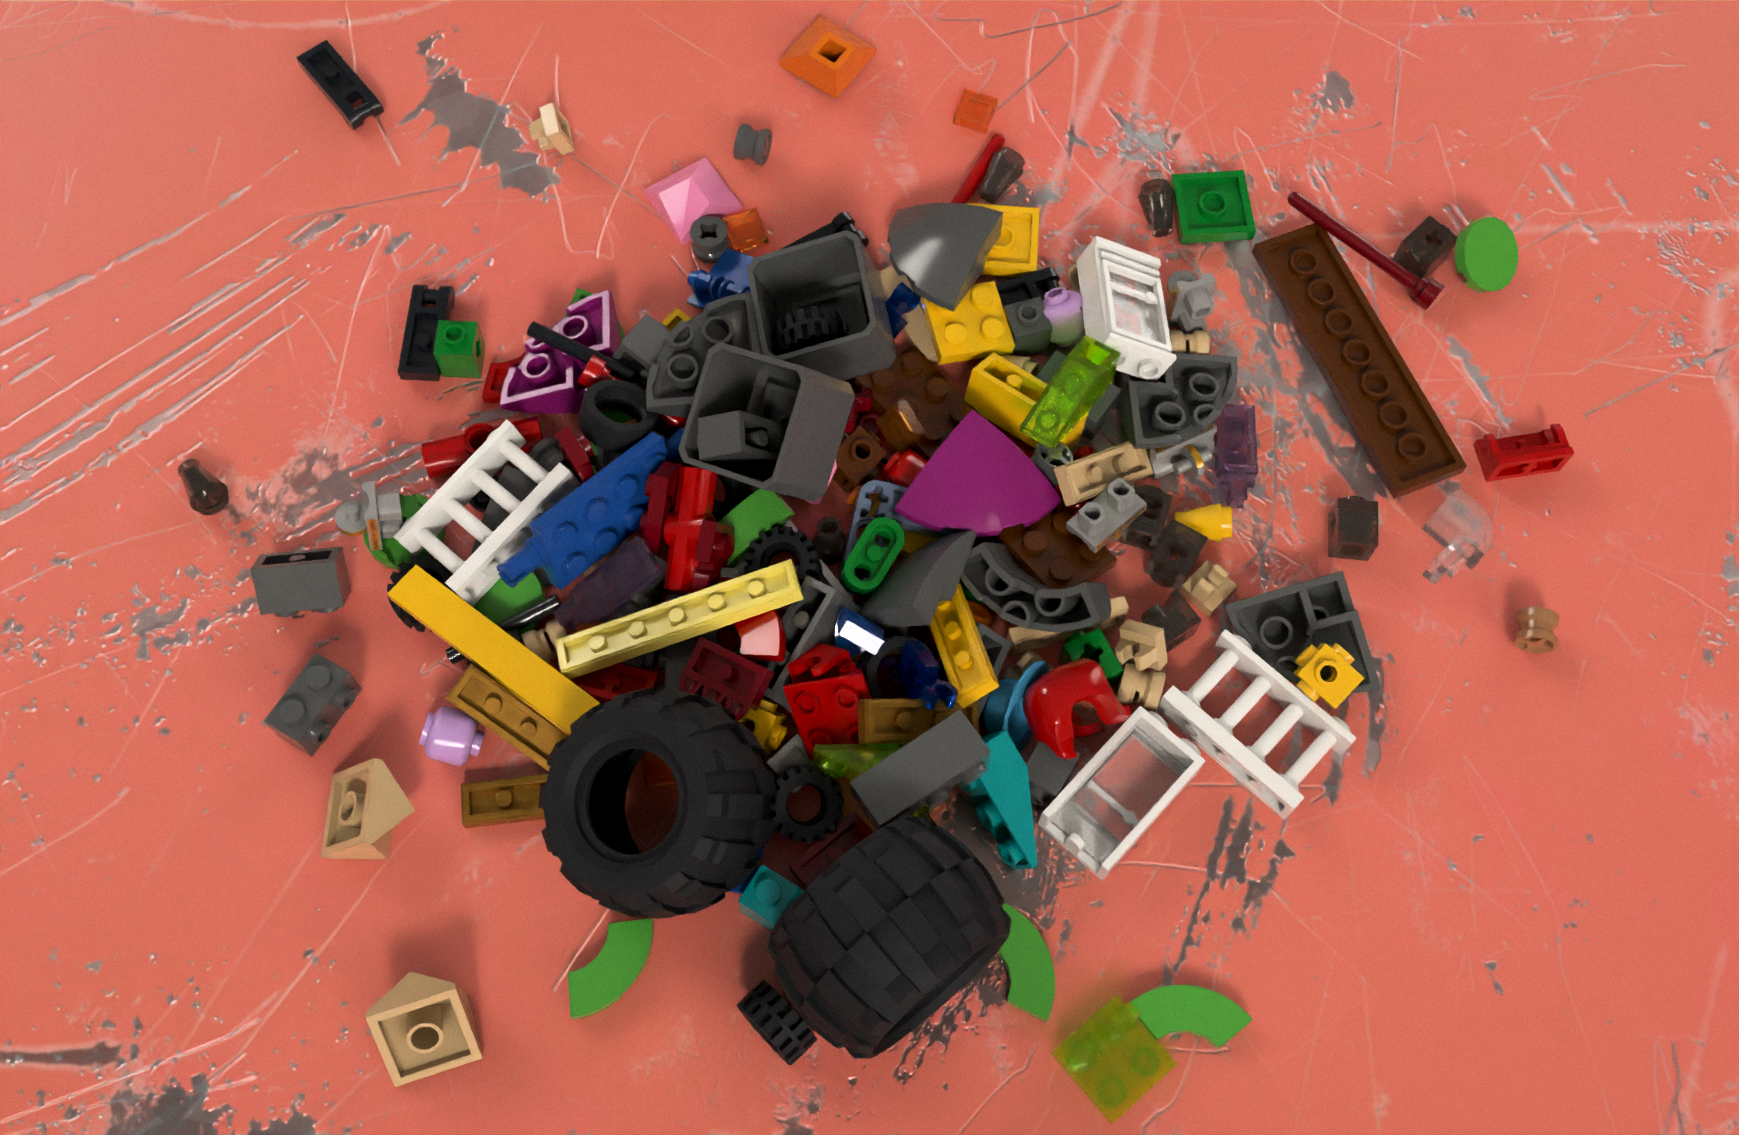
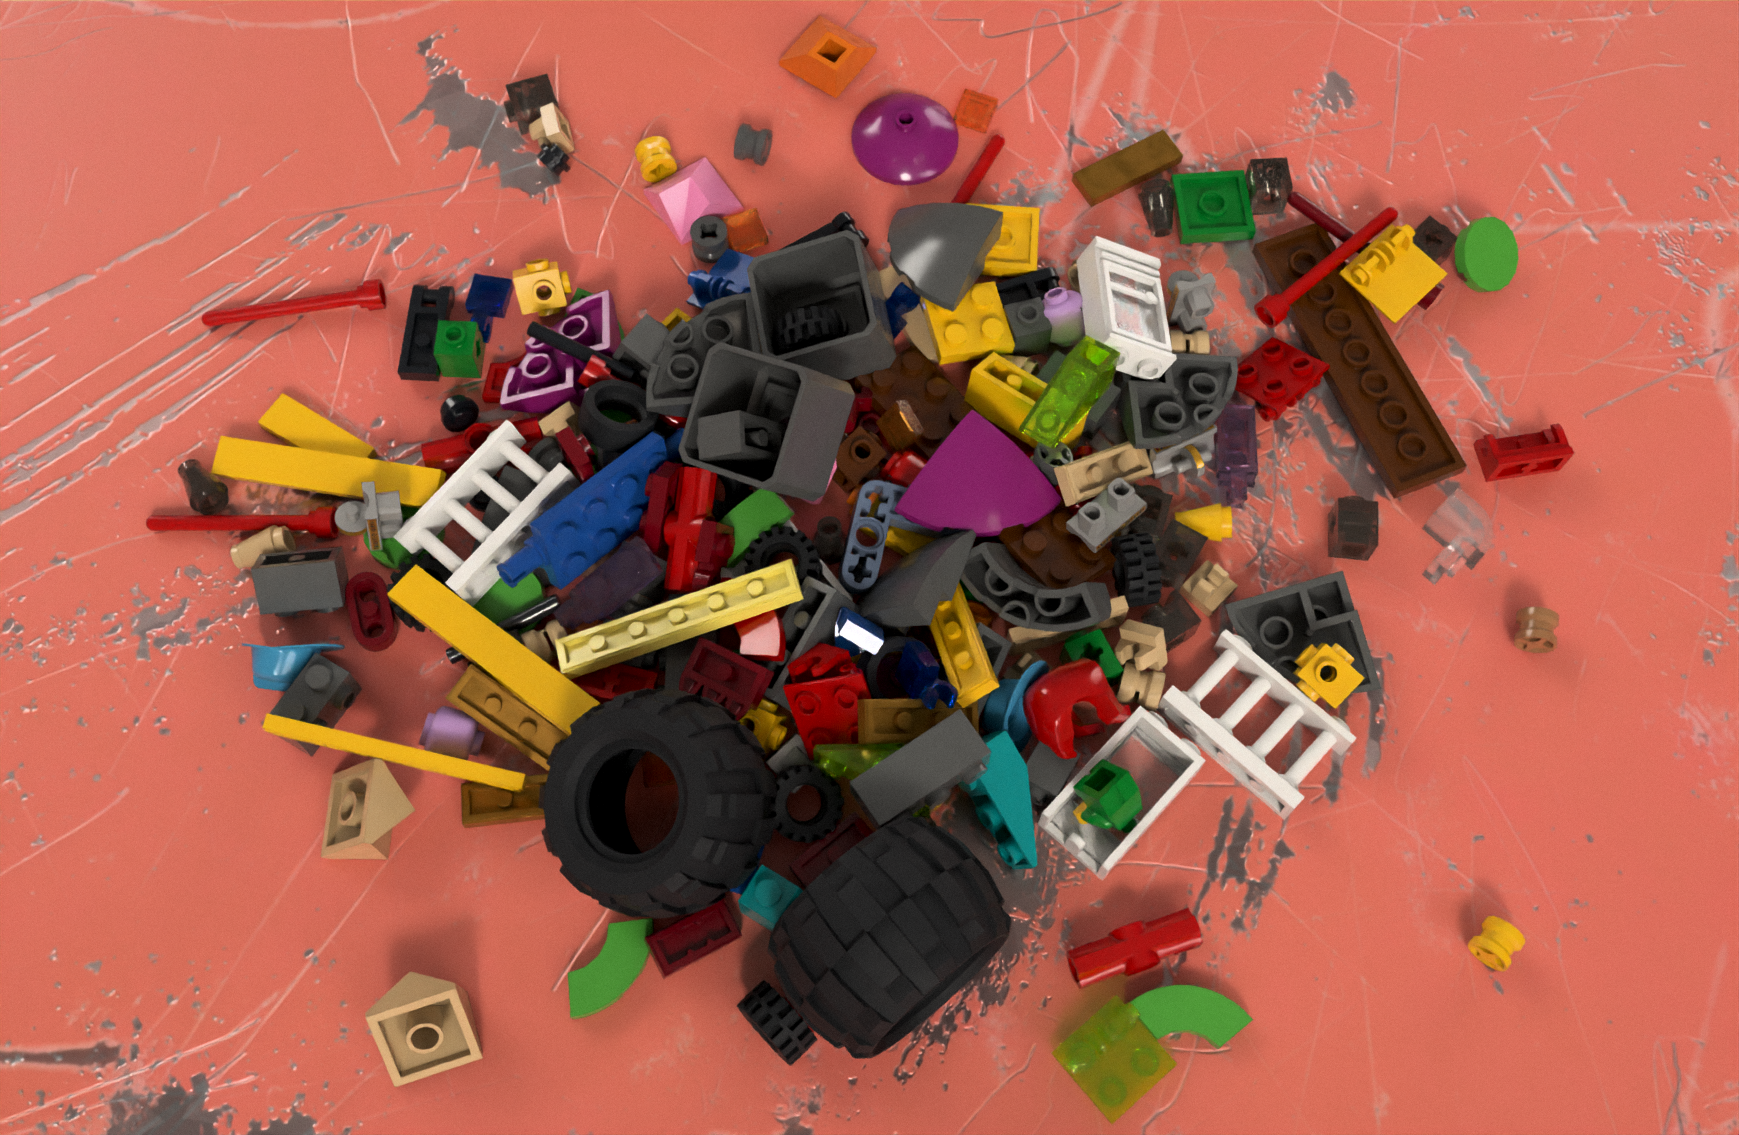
black plate [296,40,384,130] -> none
green plate [841,517,905,594] -> none
clear smoke cone [977,147,1025,204] -> none
bright green tile [997,902,1055,1022] -> none
none -> red piece [146,507,339,539]
none -> red piece [201,279,387,327]
none -> yellow tile [211,436,446,509]
none -> tan cone [230,525,297,569]
none -> dark azure piece [242,643,345,692]
none -> yellow tile [258,393,378,459]
none -> yellow tile [262,713,528,793]
none -> dark red plate [345,572,398,652]
none -> black plate [440,395,479,432]
none -> clear blue plate [465,274,514,343]
none -> clear smoke brick [503,74,559,135]
none -> yellow brick [513,258,572,316]
none -> black plate [537,142,571,176]
none -> tan tile [538,401,590,444]
none -> yellow wheel [634,136,677,182]
none -> dark red plate [644,898,743,979]
none -> magenta dish [852,93,959,185]
none -> red piece [1066,908,1203,989]
none -> pearl gold tile [1072,129,1183,207]
none -> green piece [1073,759,1143,833]
none -> black tyre [1110,532,1162,607]
none -> red hinge [1234,337,1330,422]
none -> clear smoke brick [1245,157,1293,215]
none -> red piece [1254,207,1398,328]
none -> yellow hinge [1339,224,1448,324]
none -> yellow wheel [1468,916,1525,972]

